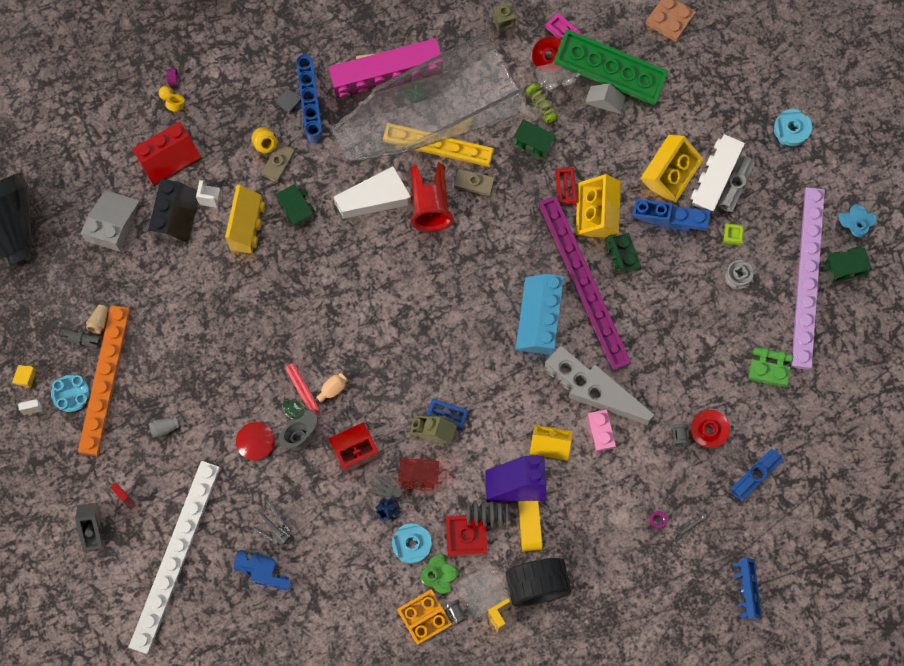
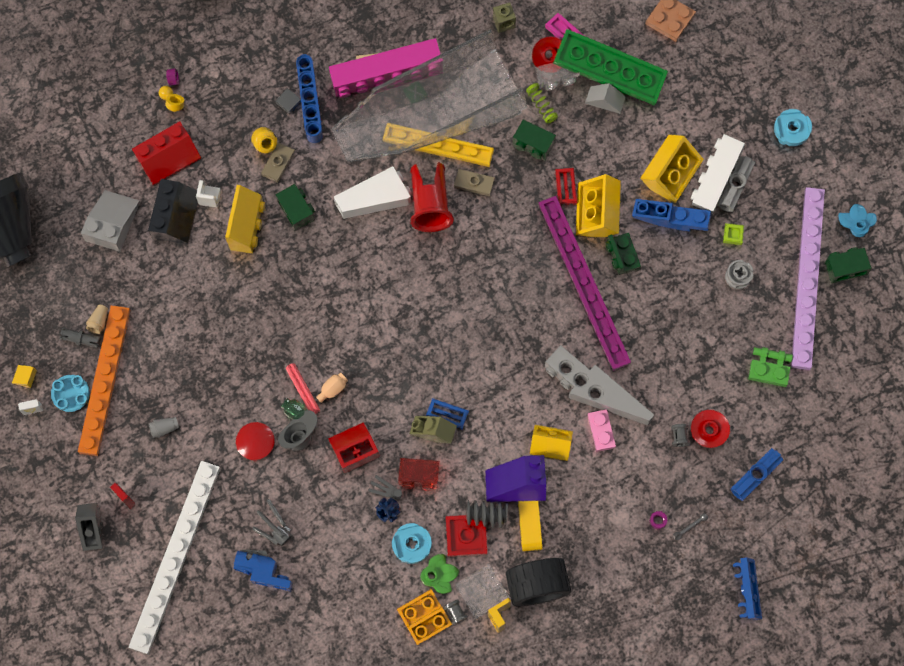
dark azure slope [516,274,564,355] -> none

